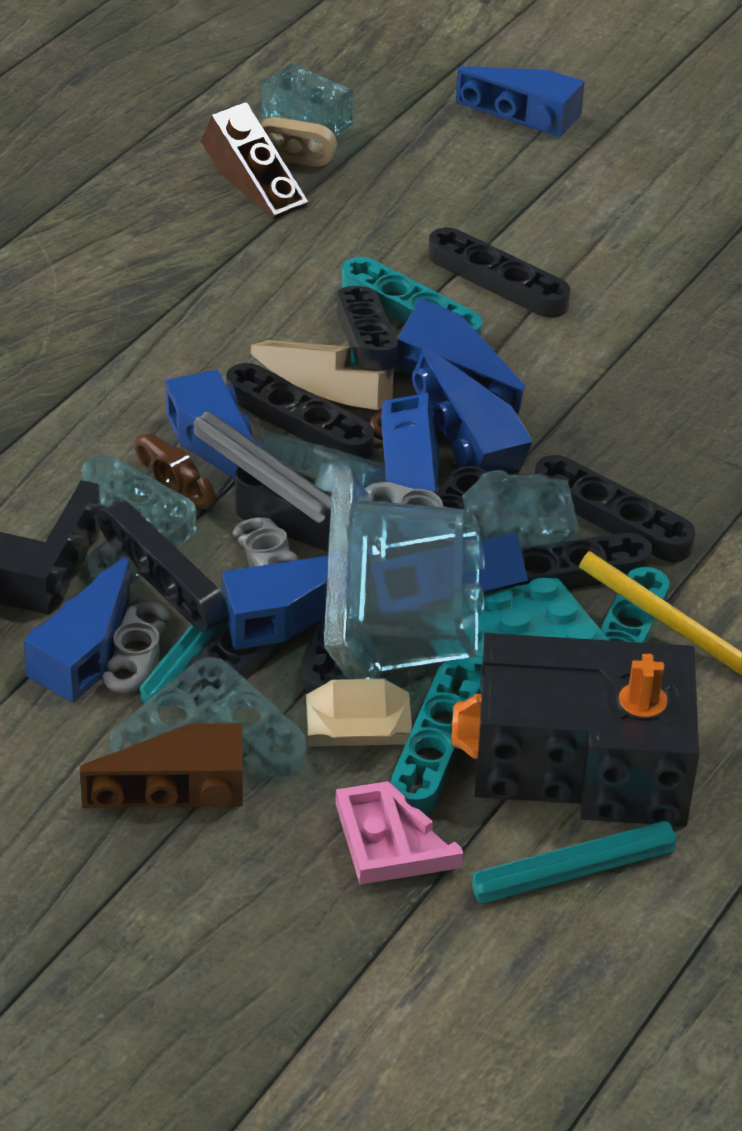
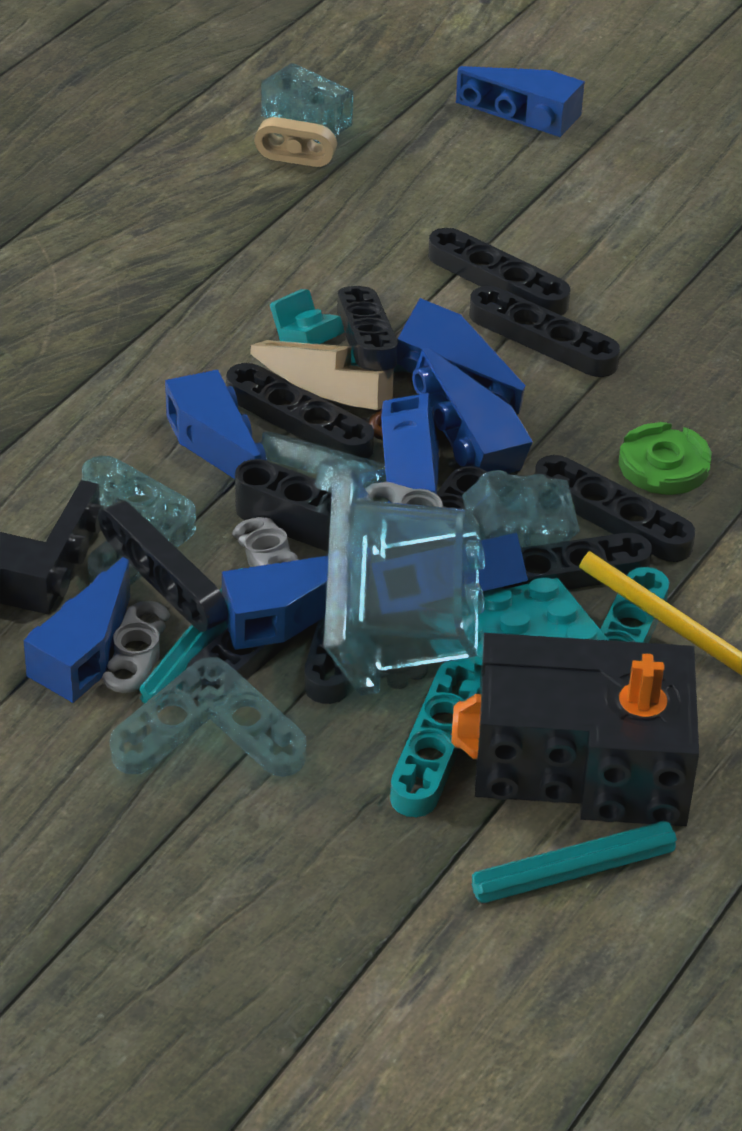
reddish brown slope [80,723,243,808] -> none
reddish brown piece [134,433,216,510] -> none
dark grey axle [193,412,337,524] -> none
reddish brown slope [201,102,308,218] -> none
tan slope [306,679,412,747] -> none
bright pink wing [336,781,463,885] -> none
teal beam [341,257,482,336] -> none
none -> teal bracket [270,289,345,344]
none -> black beam [469,286,620,377]
none -> bright green tile [618,422,712,495]

